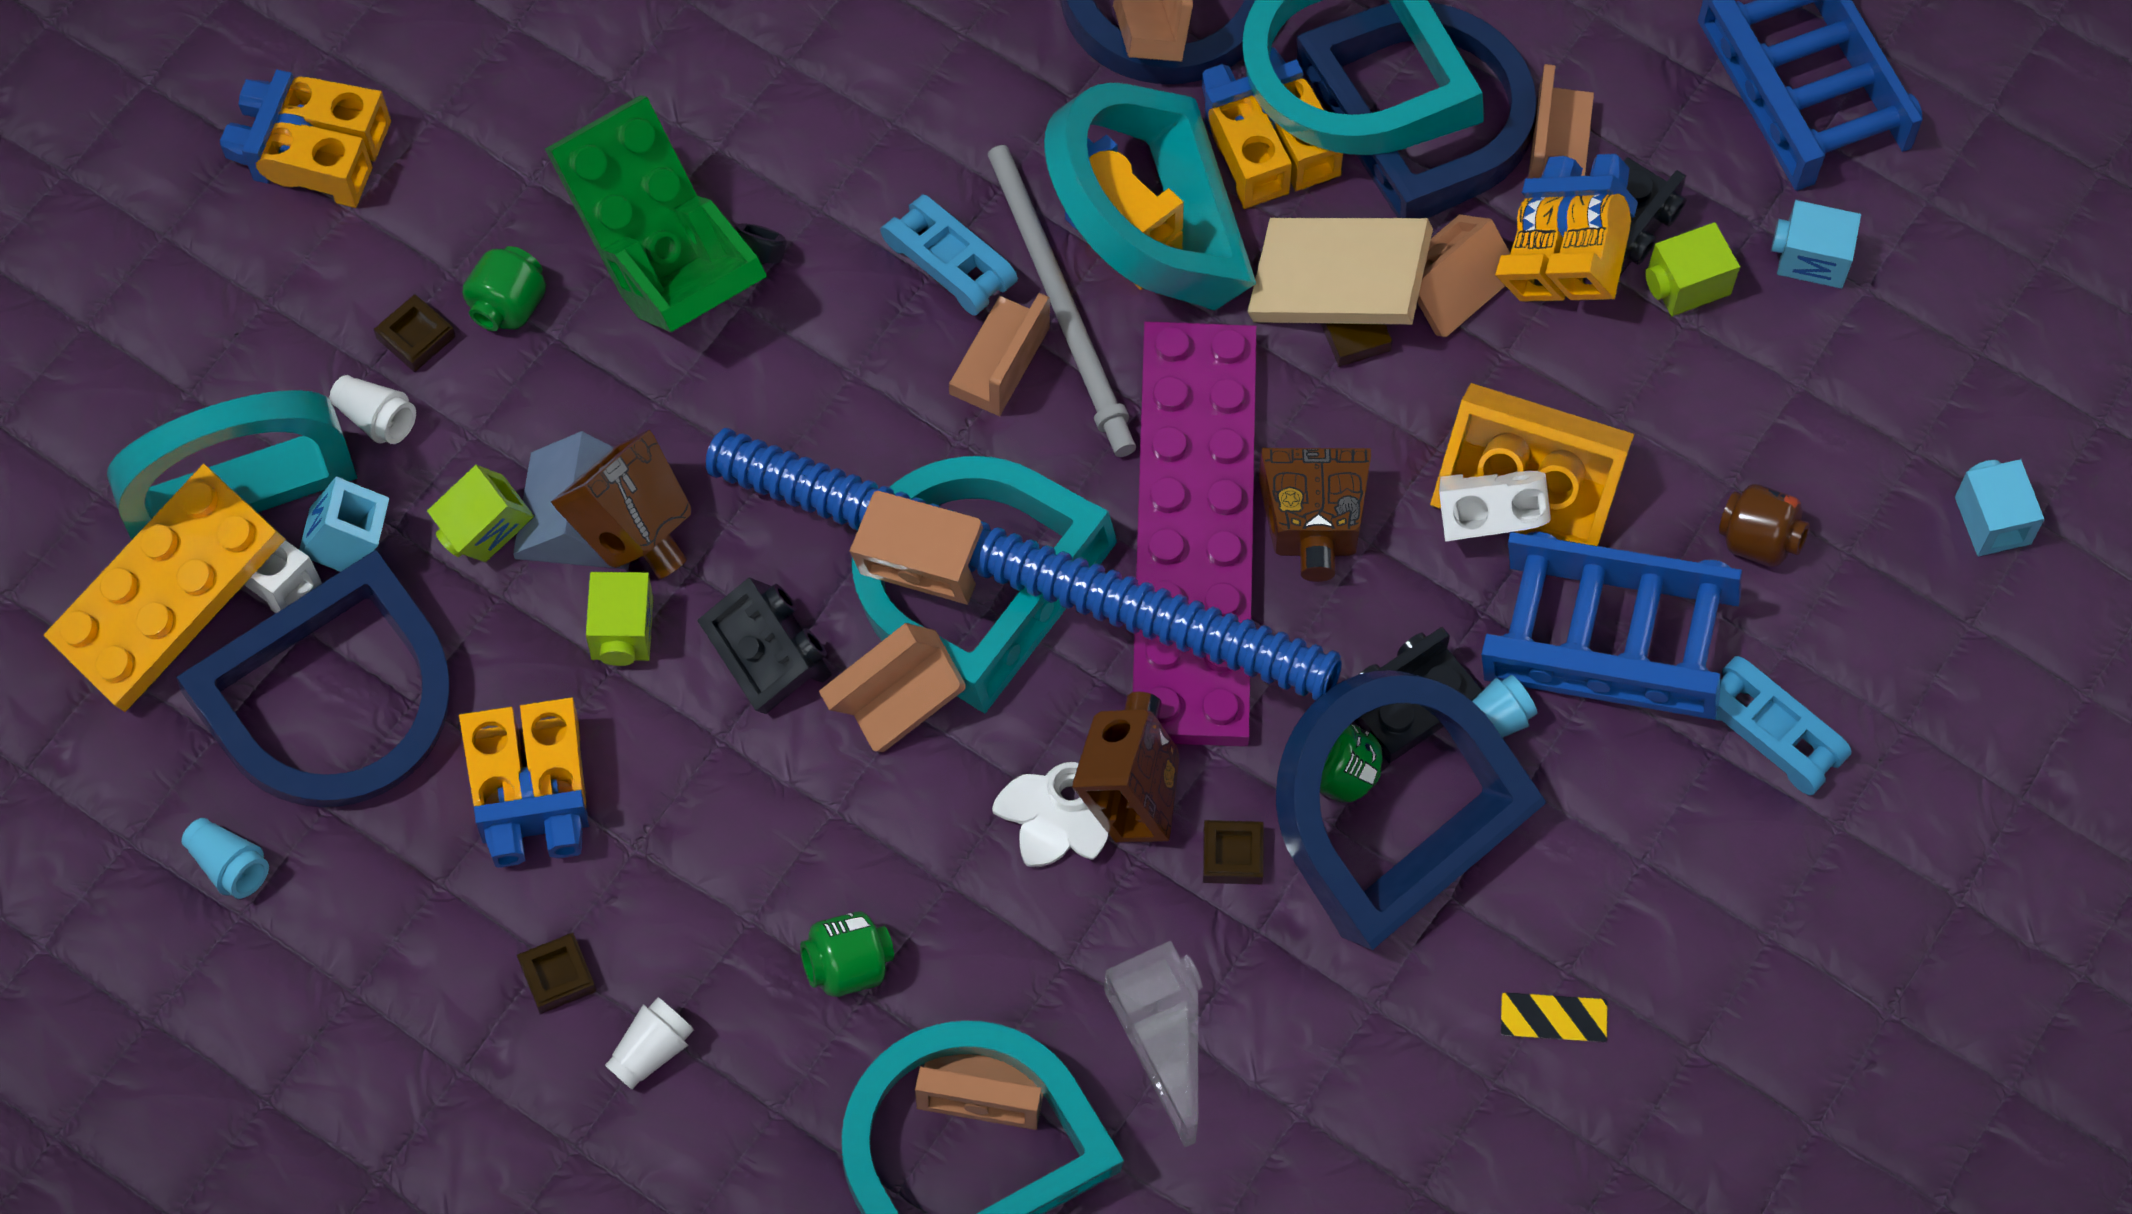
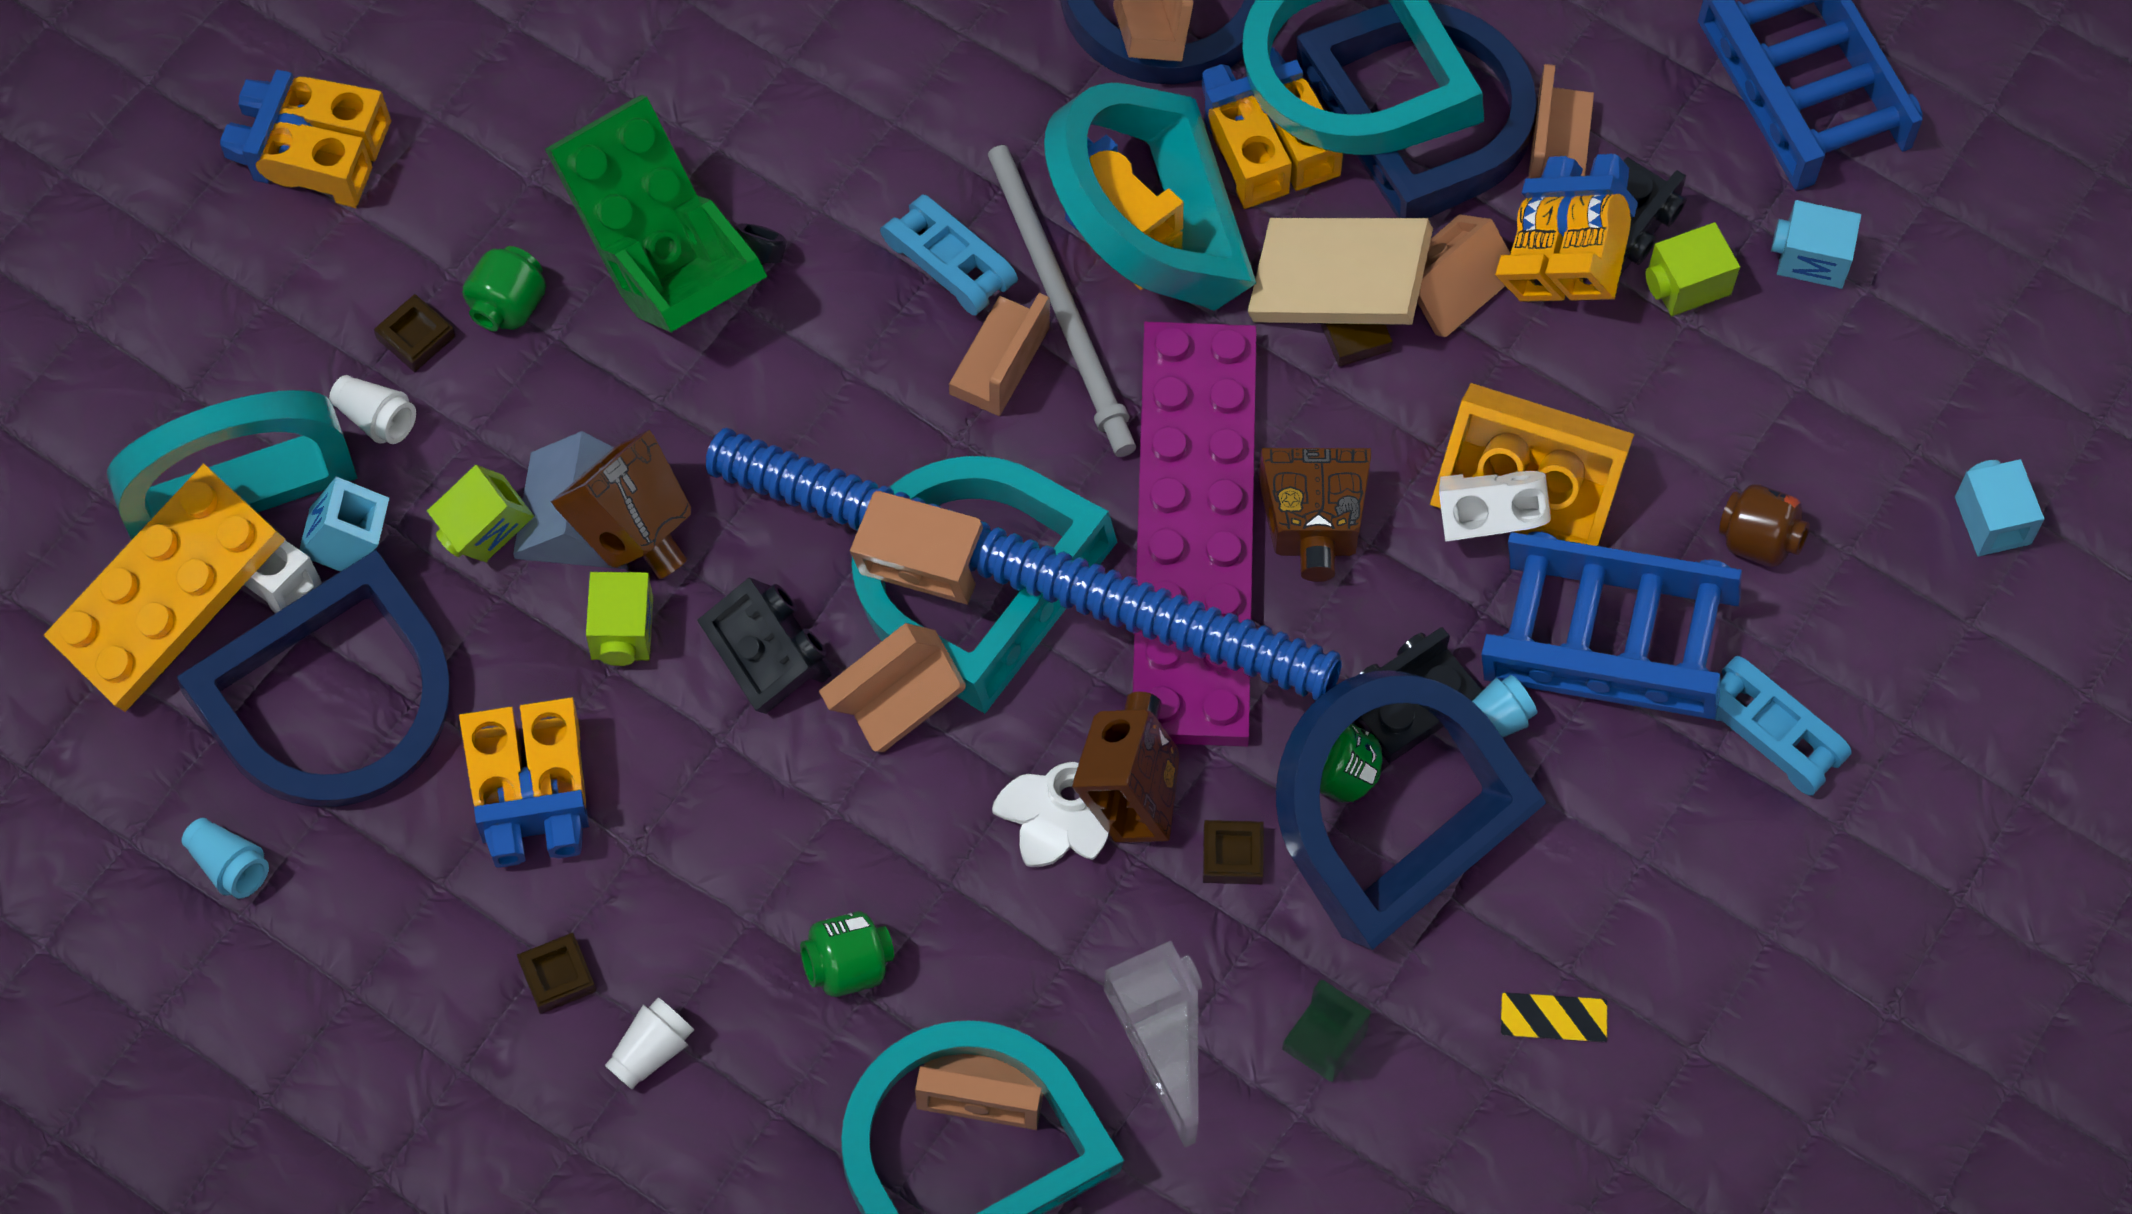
none -> clear green panel [1282,979,1371,1083]

